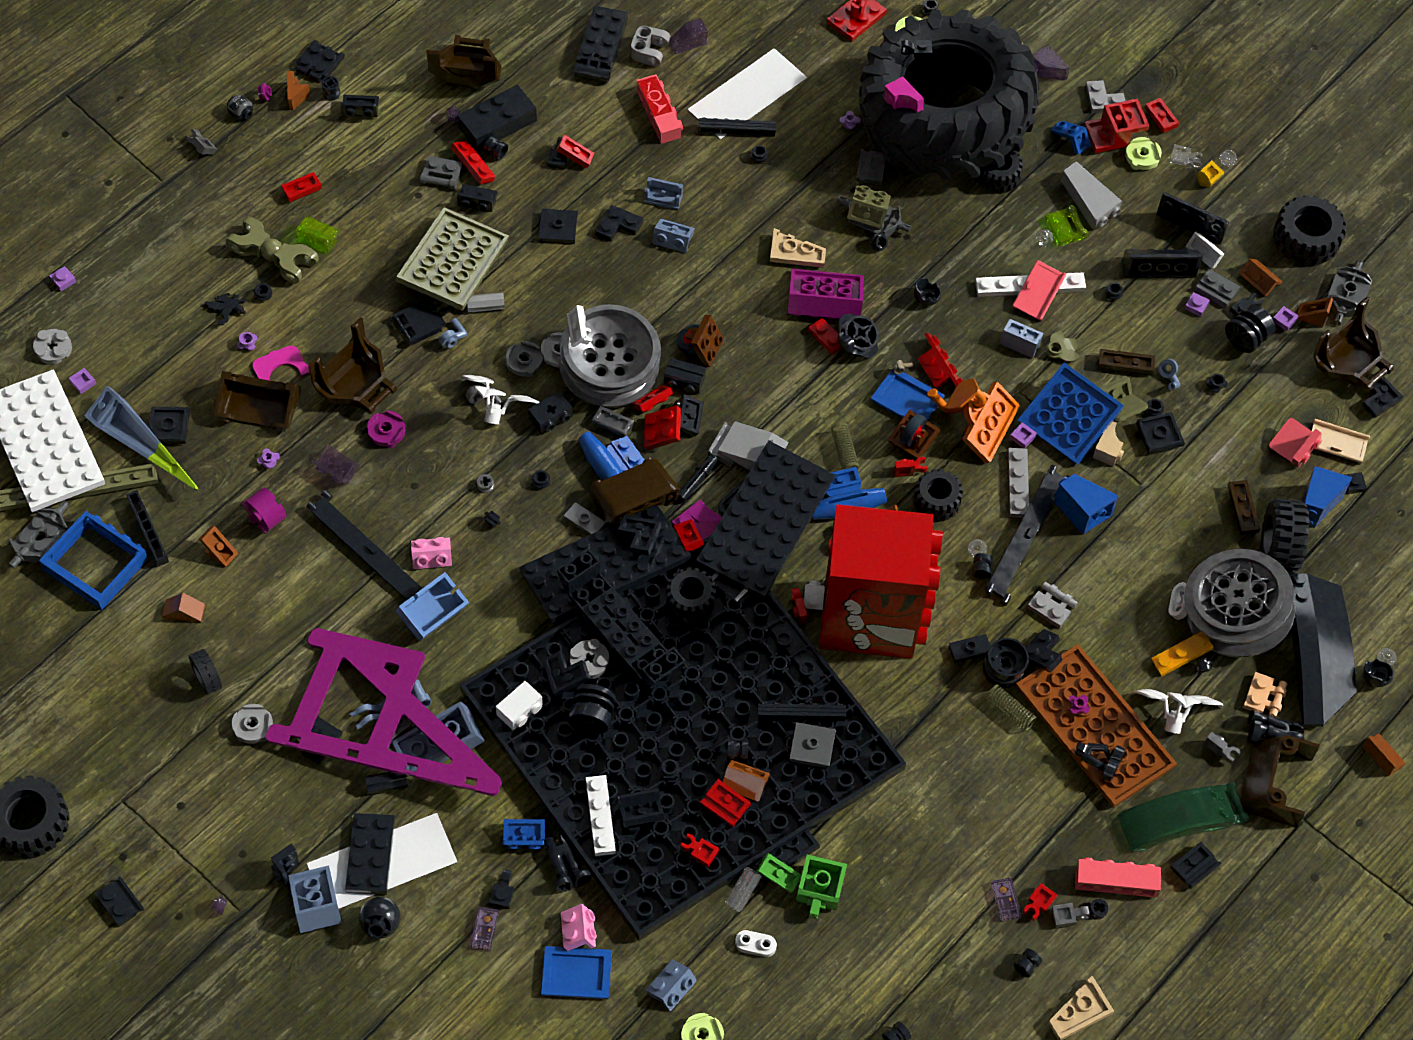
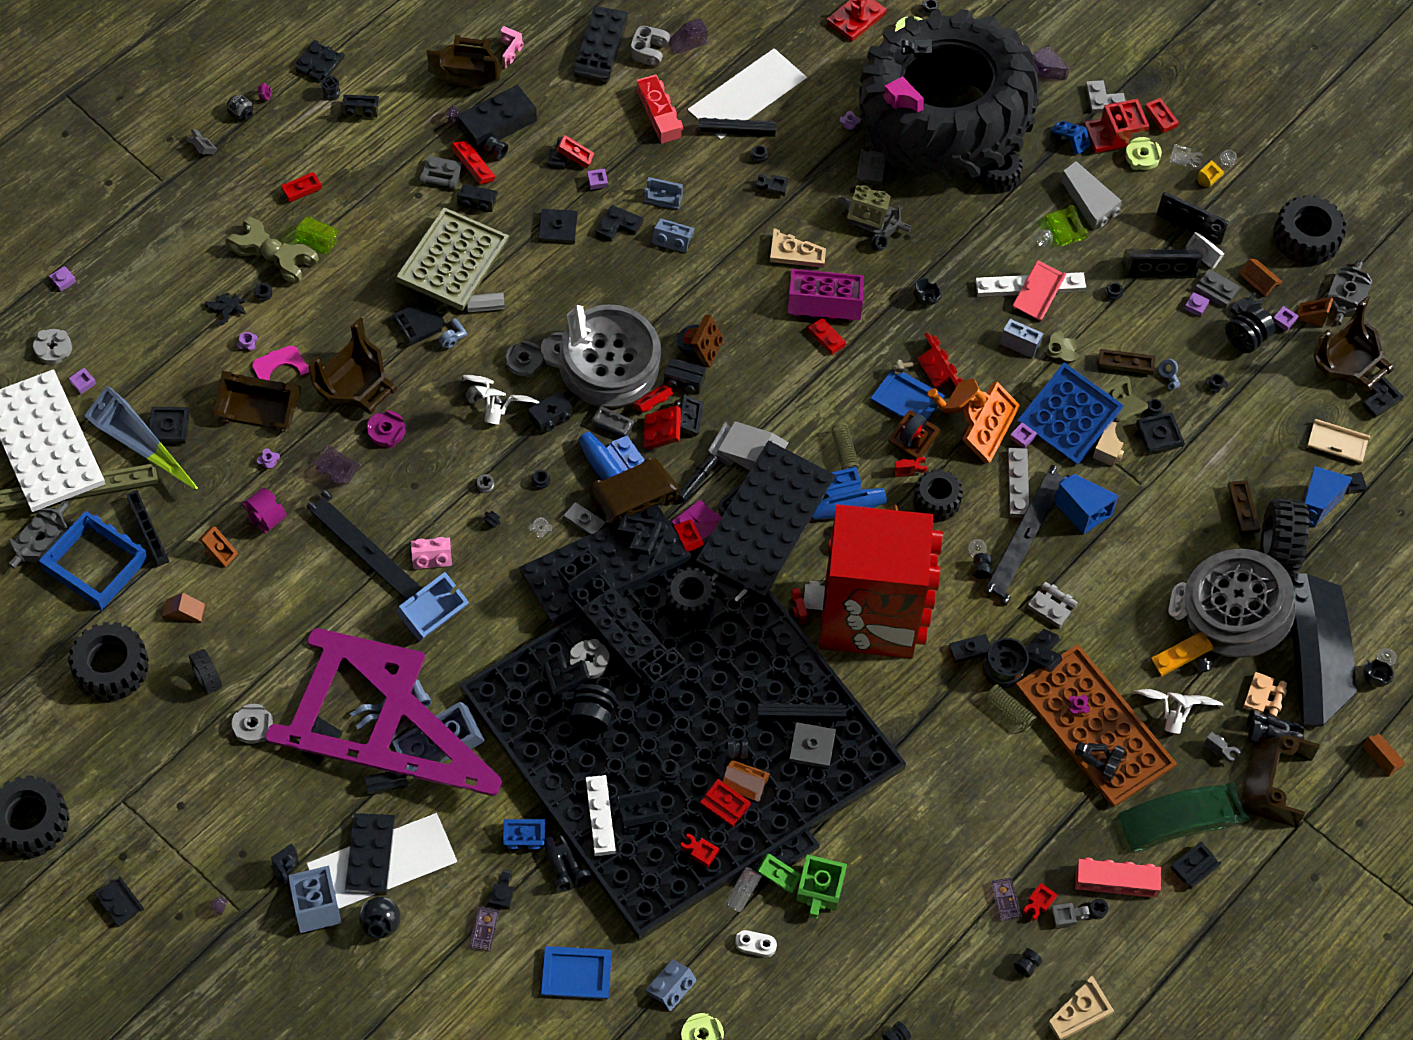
dark orange slope [287,71,310,110] -> none
white brick [496,681,542,730] -> none
bright pink bracket [561,904,597,951] -> none
black piece [838,314,879,358] -> none
coral bracket [1269,418,1322,468] -> none
none -> black tyre [68,622,149,701]
none -> bright pink bracket [500,26,523,68]
none -> clear plate [529,517,552,538]
none -> medium lavender plate [587,169,608,190]
none -> black plate [756,174,789,196]

